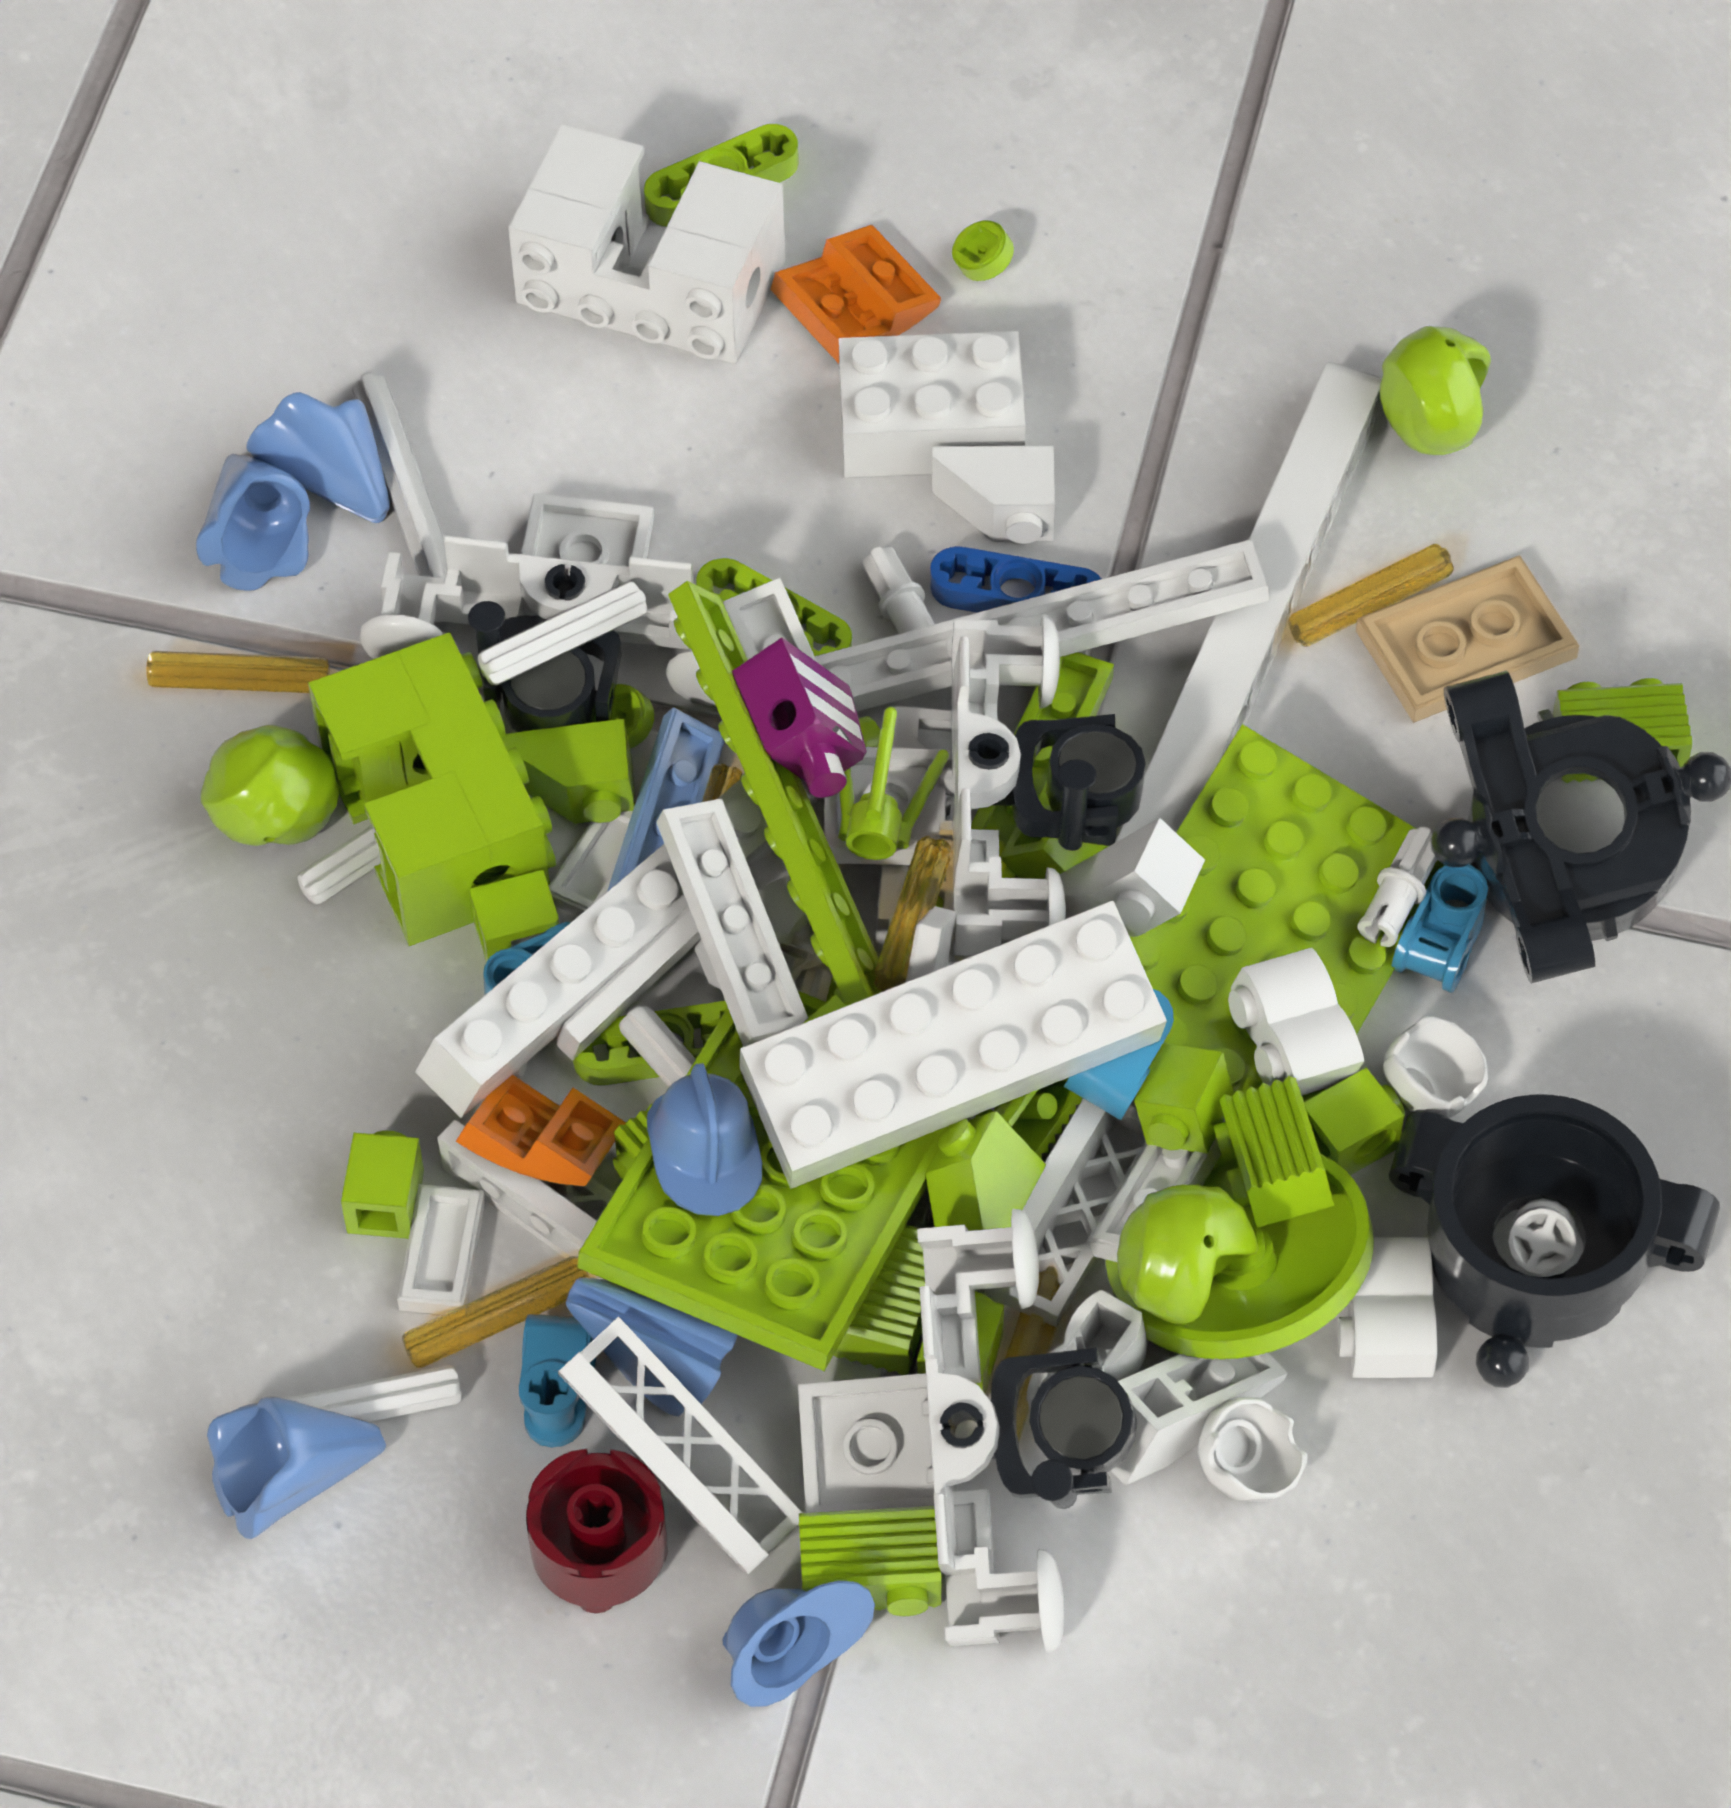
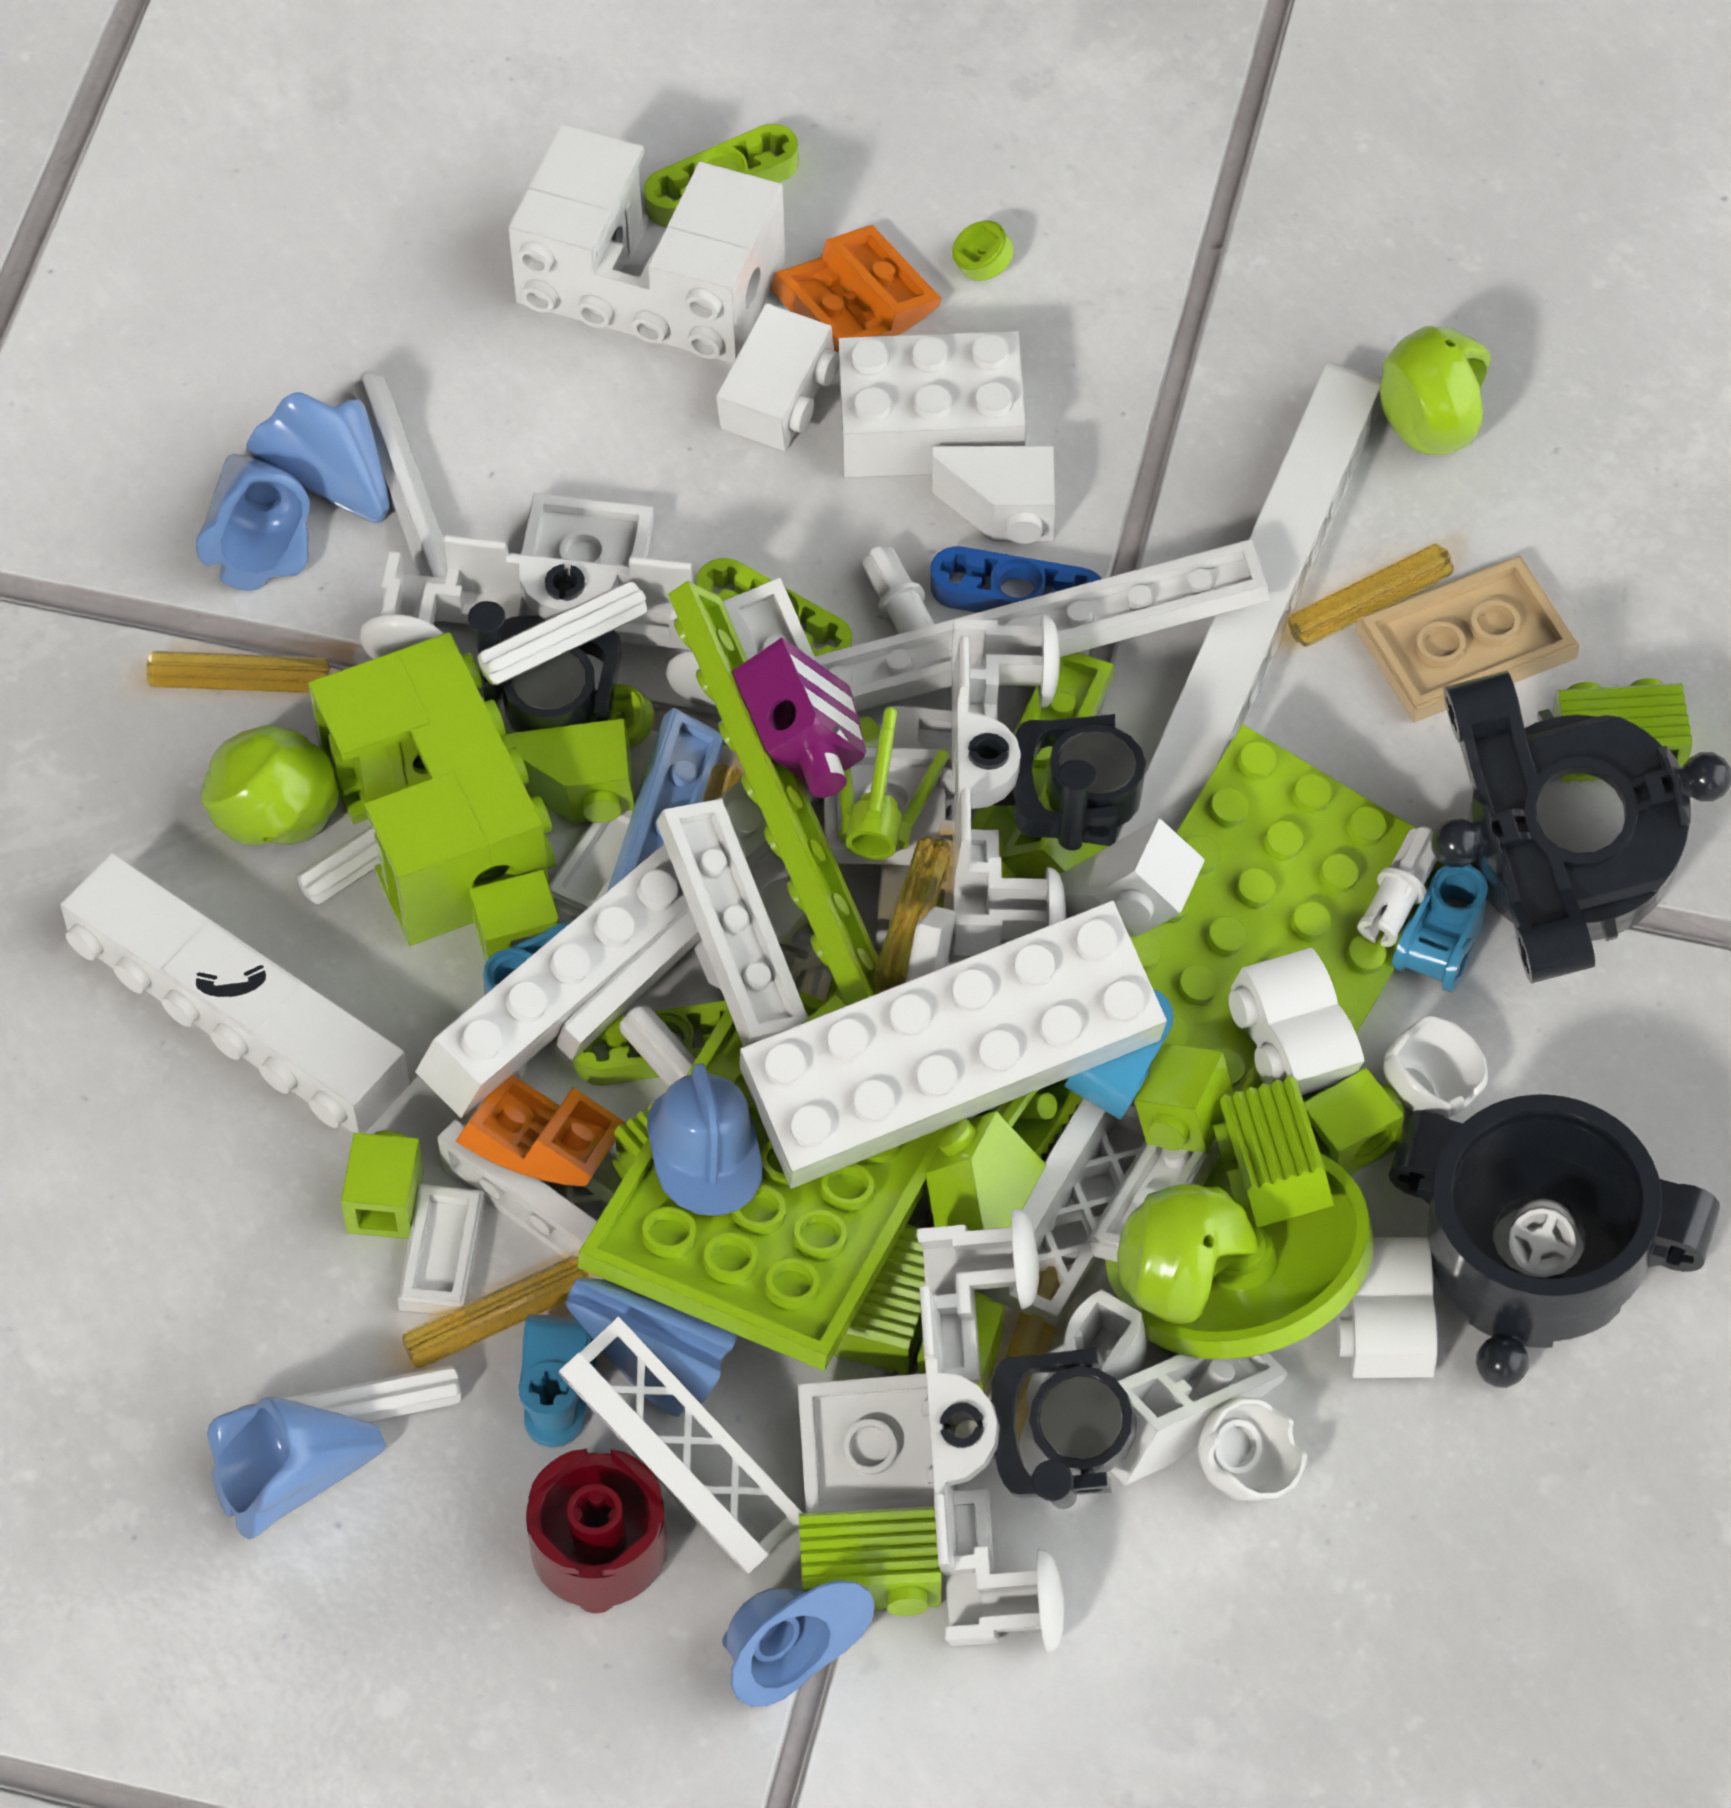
none -> white brick [60,853,410,1133]
none -> white brick [716,303,839,452]

